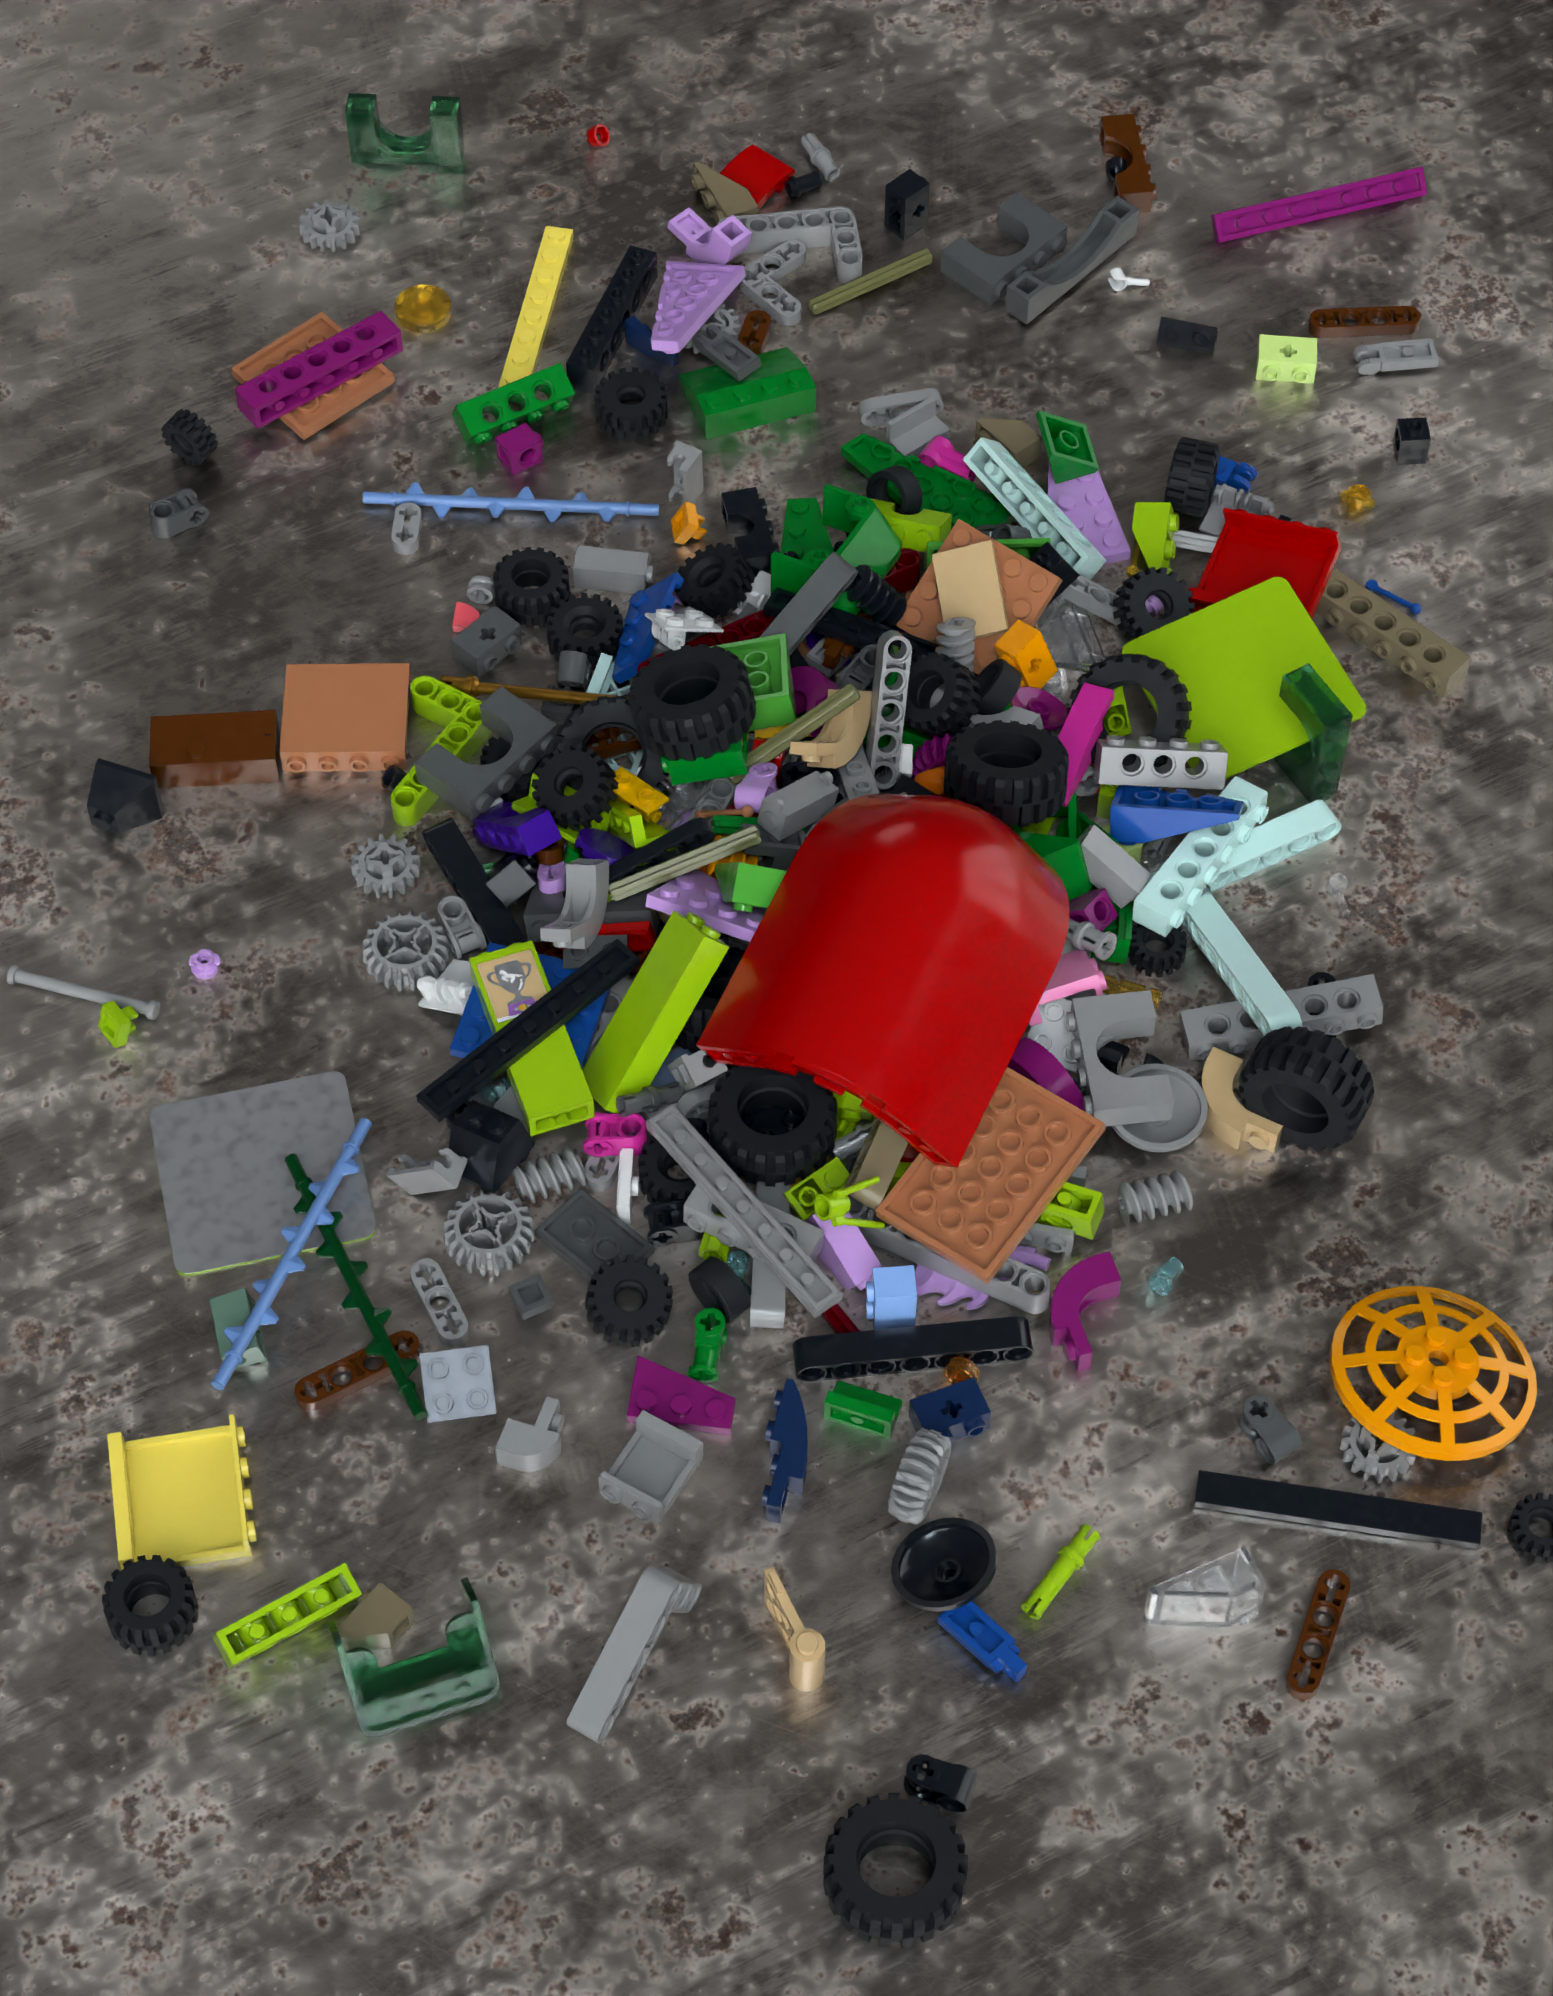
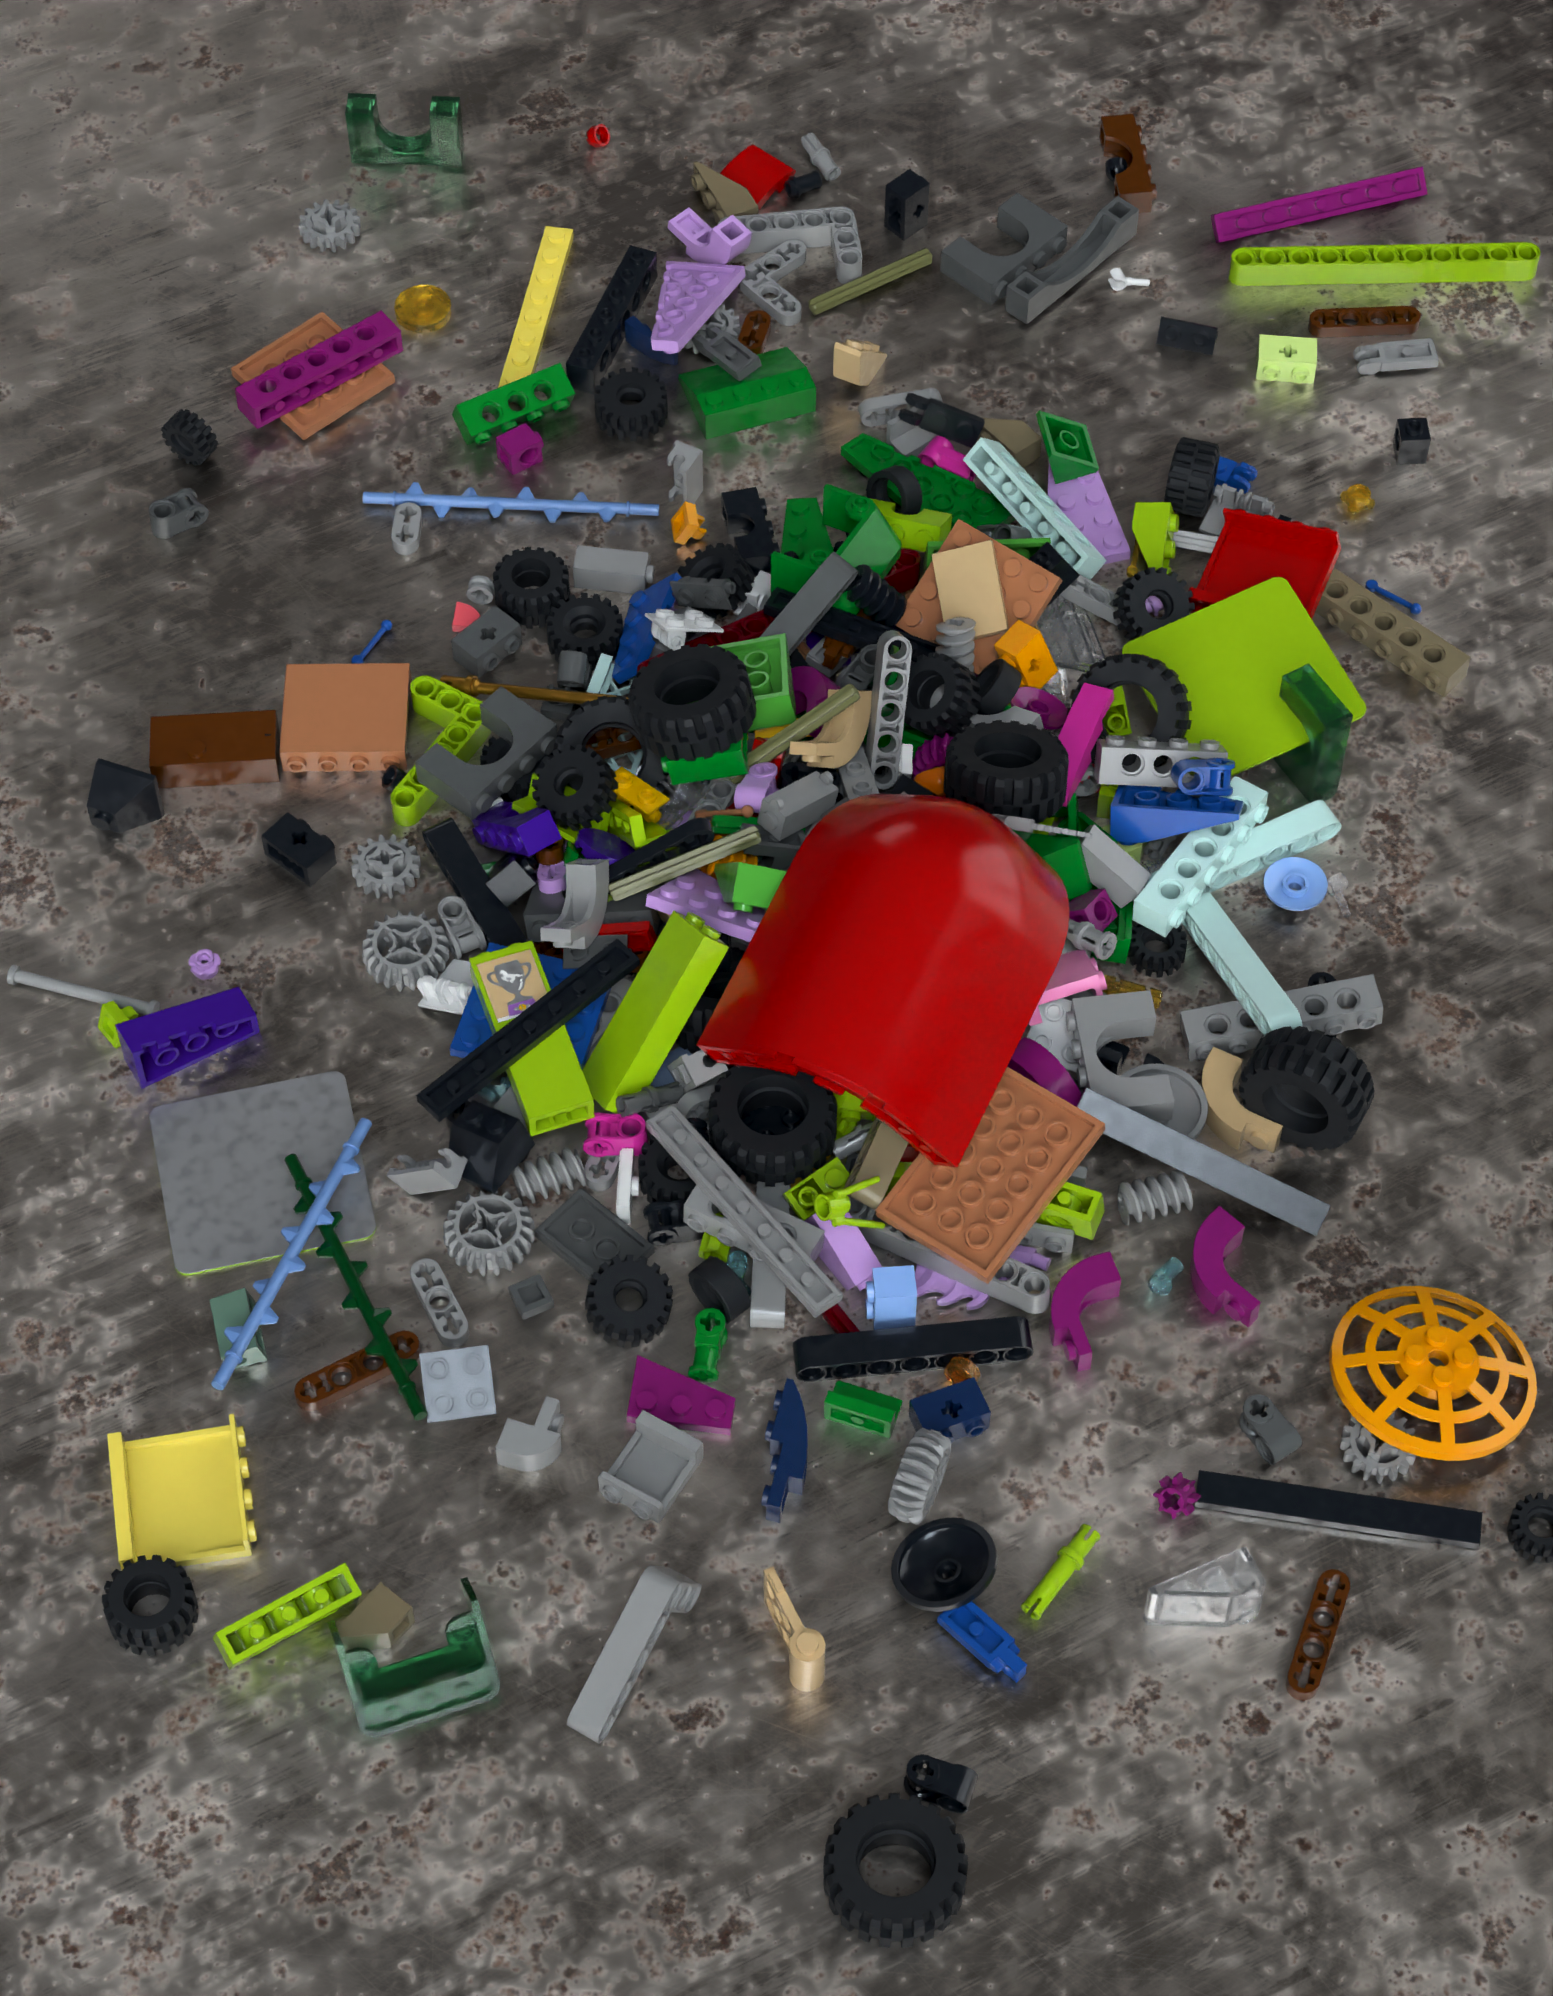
none -> dark purple wedge [115,987,260,1089]
none -> black brick [261,812,337,887]
none -> blue hinge [351,620,393,664]
none -> dark grey hinge [669,576,736,610]
none -> tan slope [833,339,887,386]
none -> black hinge [898,393,985,448]
none -> light grey piece [992,814,1093,838]
none -> tile [1076,1088,1331,1236]
none -> magenta gear [1153,1472,1201,1519]
none -> blue piece [1171,758,1235,796]
none -> magenta arch [1190,1206,1261,1327]
none -> lime beam [1229,242,1541,286]
none -> light blue dish [1263,857,1328,911]

